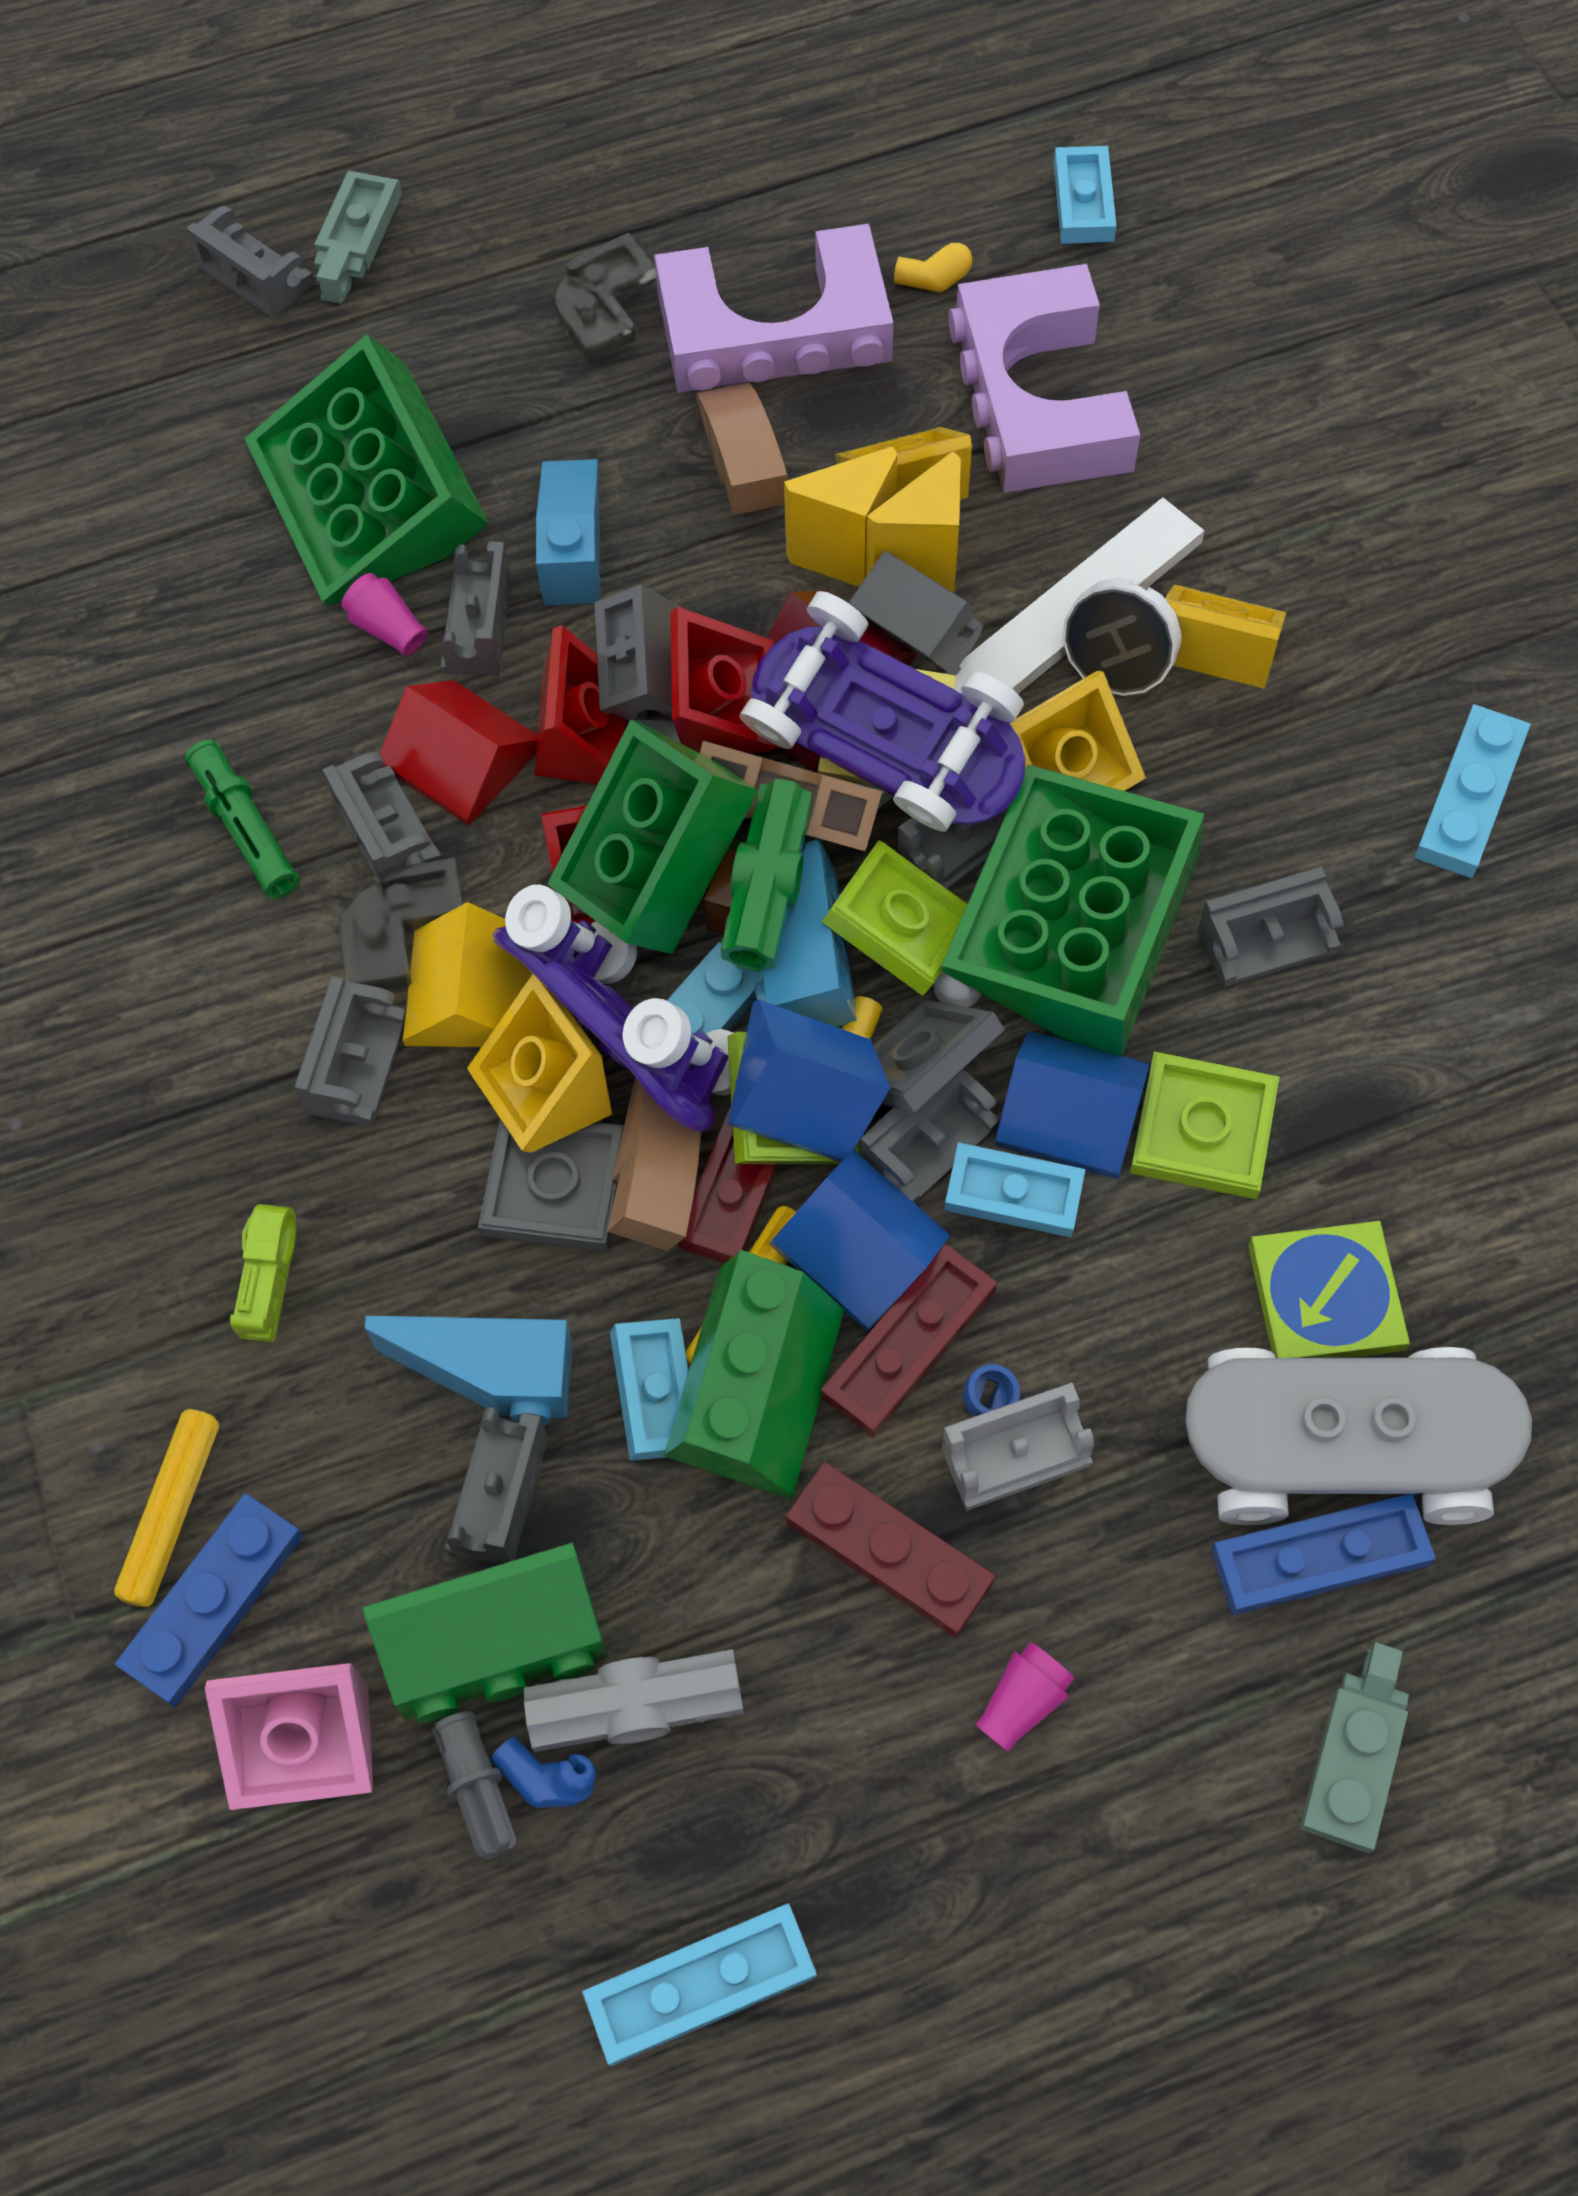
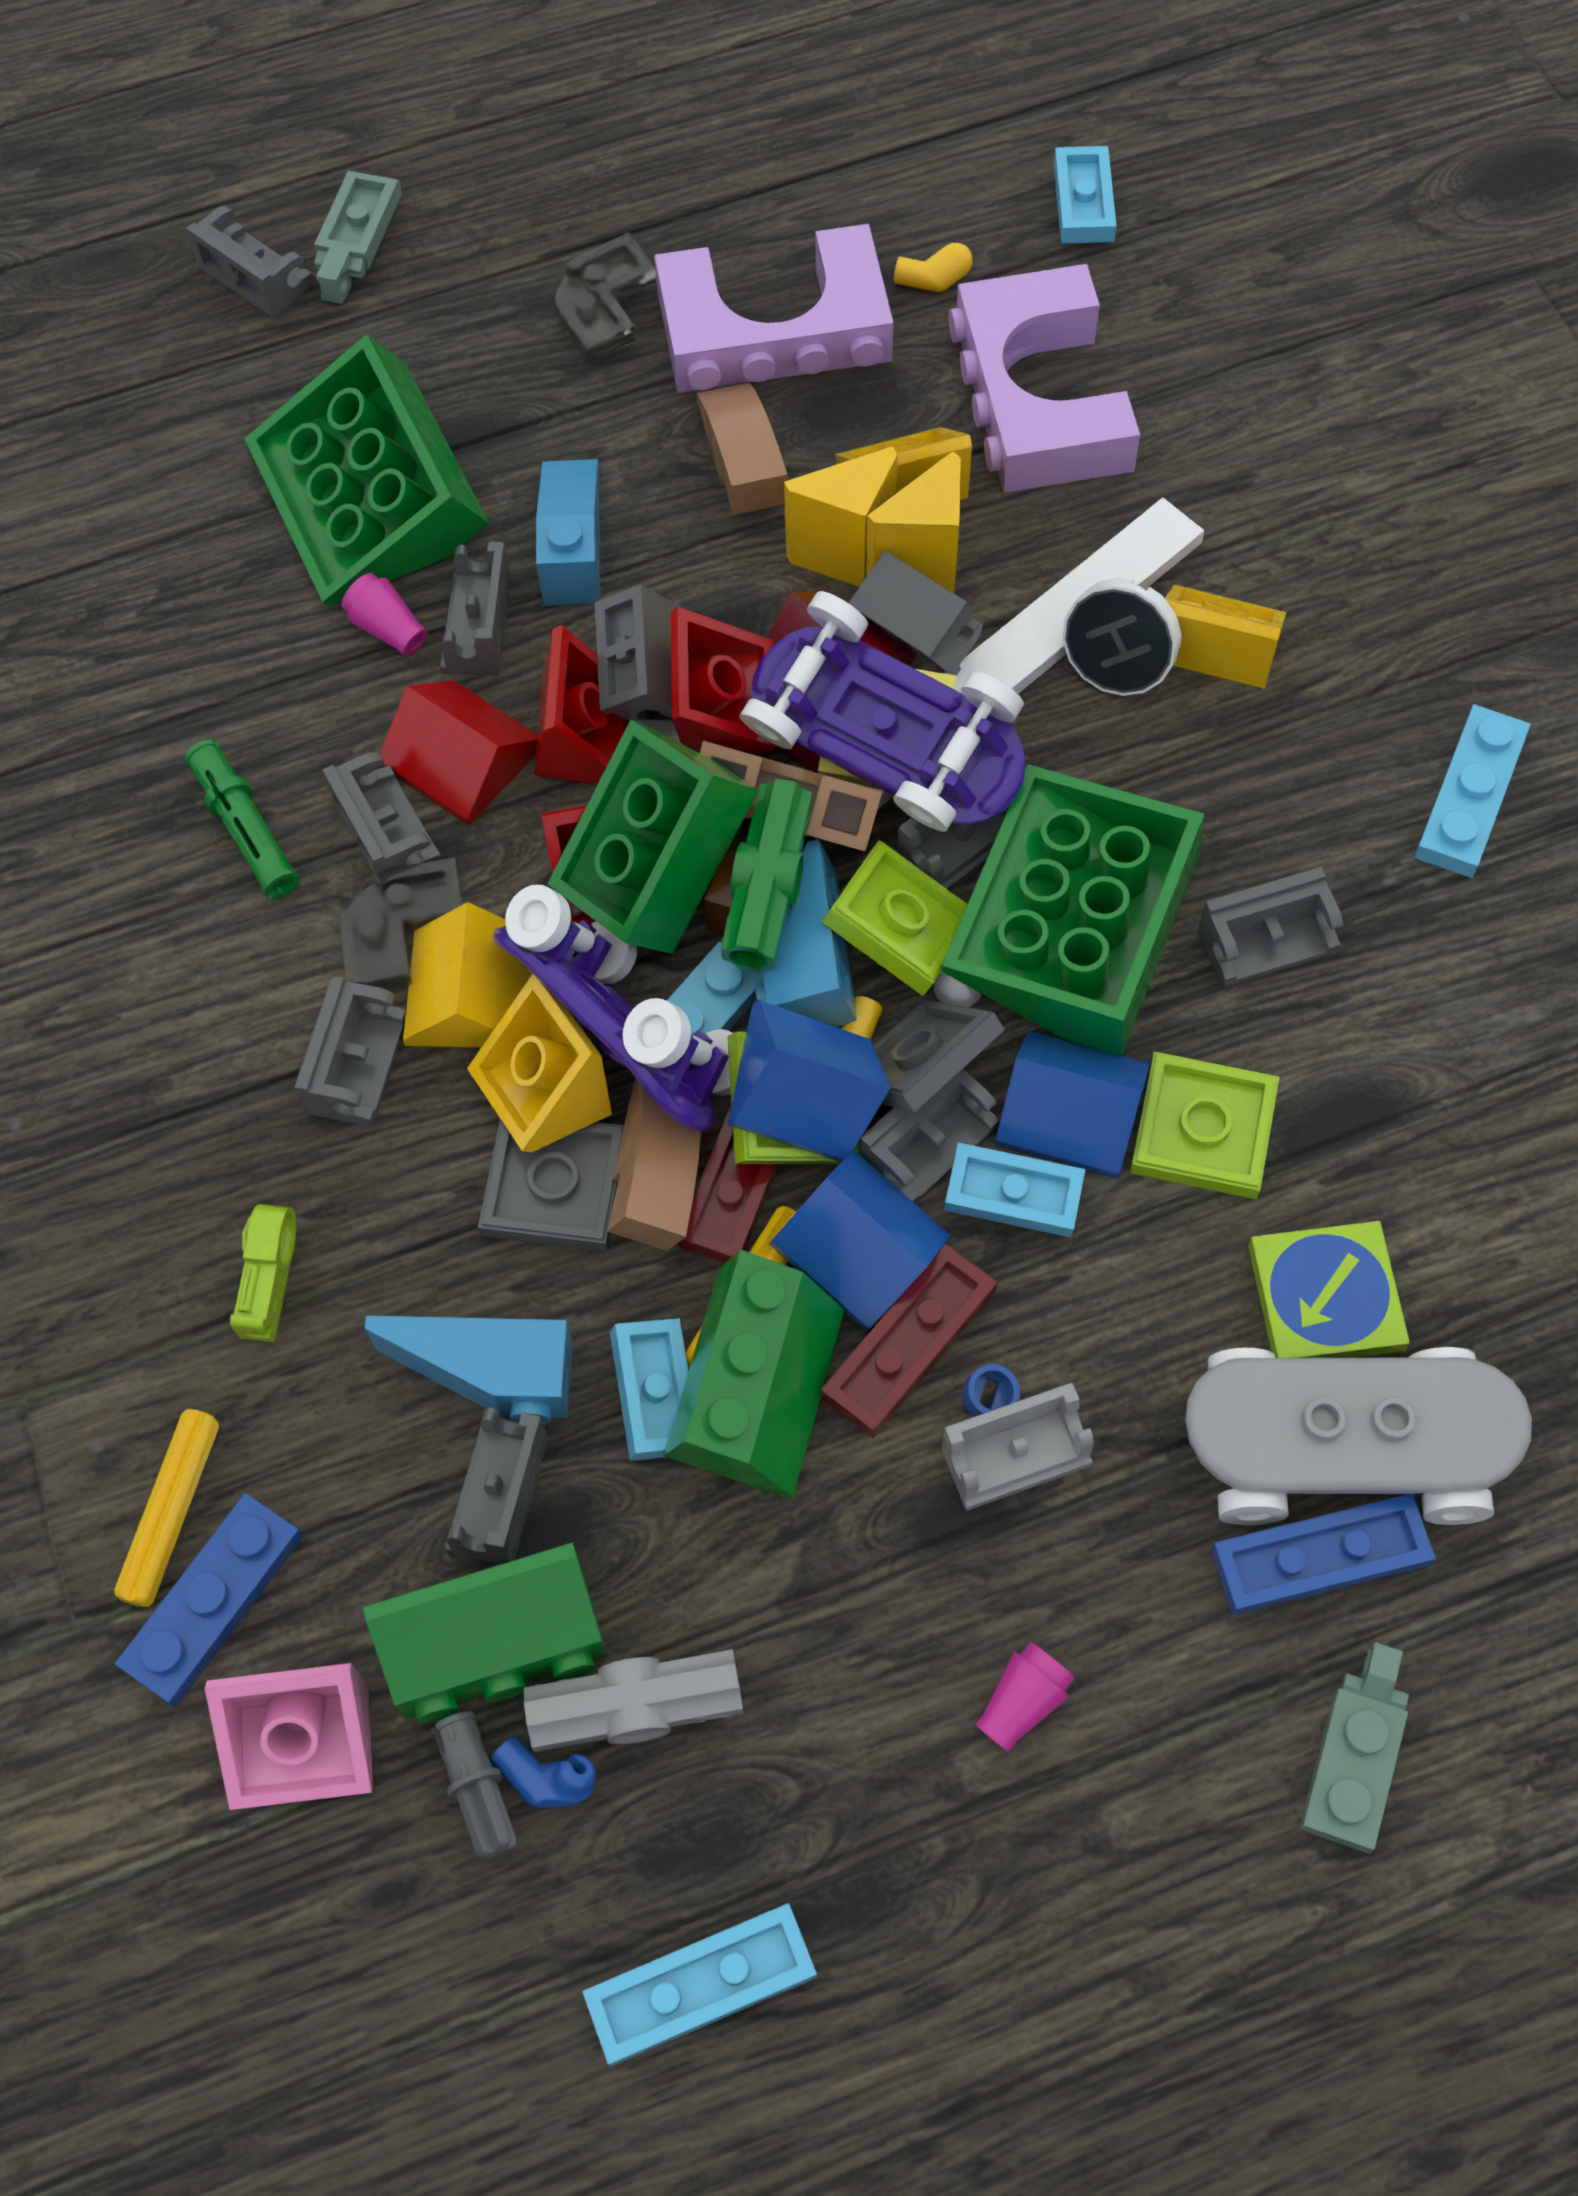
dark red plate [786,1462,996,1639] -> none
yellow slope [1010,671,1146,791] -> none

